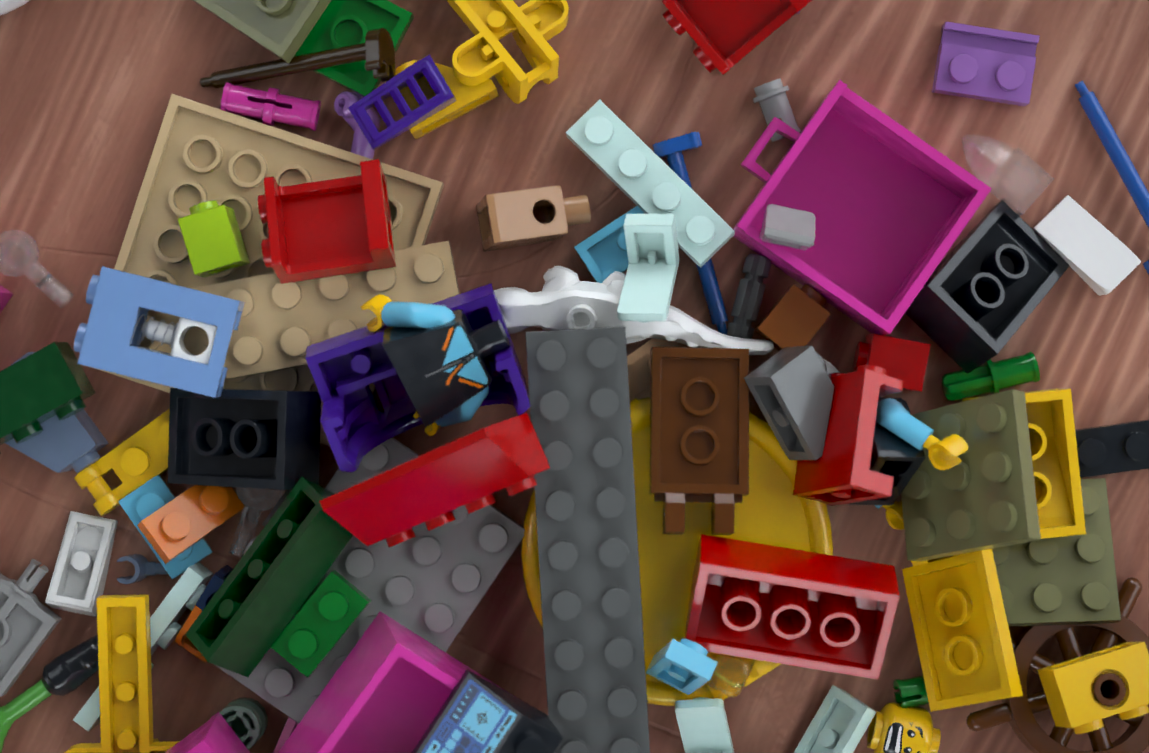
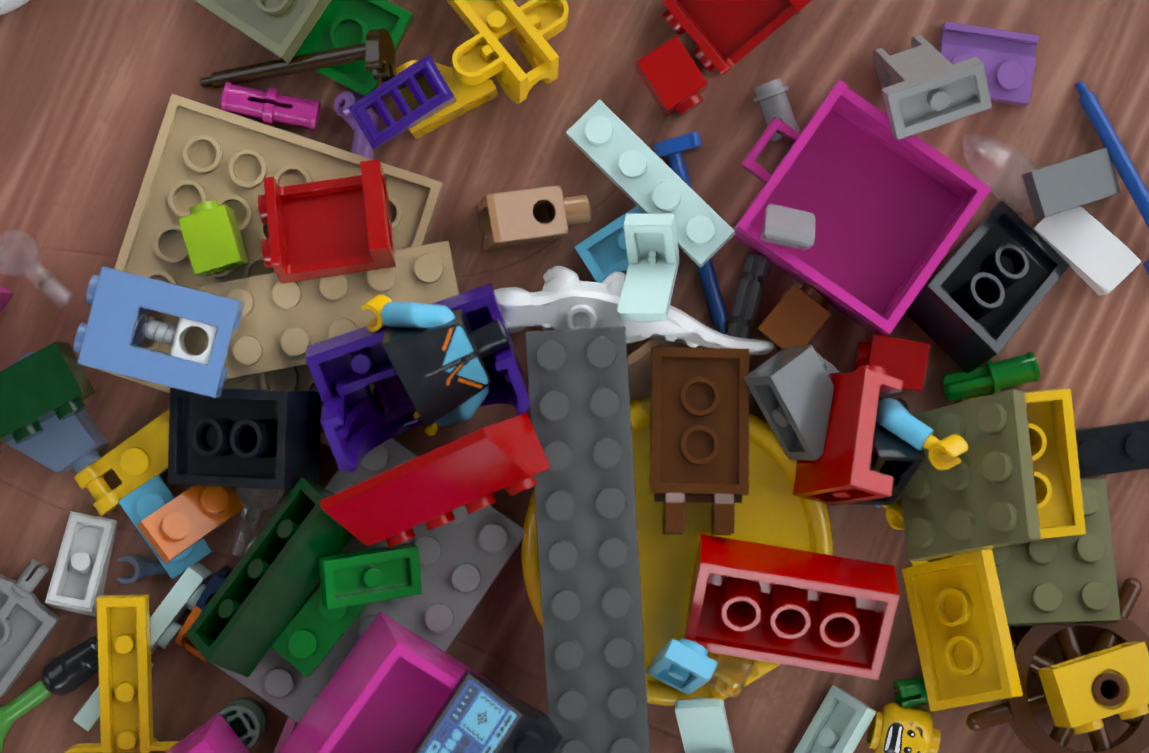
none -> green plate [318,543,422,610]
none -> red brick [635,35,708,116]
none -> light grey piece [873,34,992,140]
none -> tile [1022,147,1121,220]

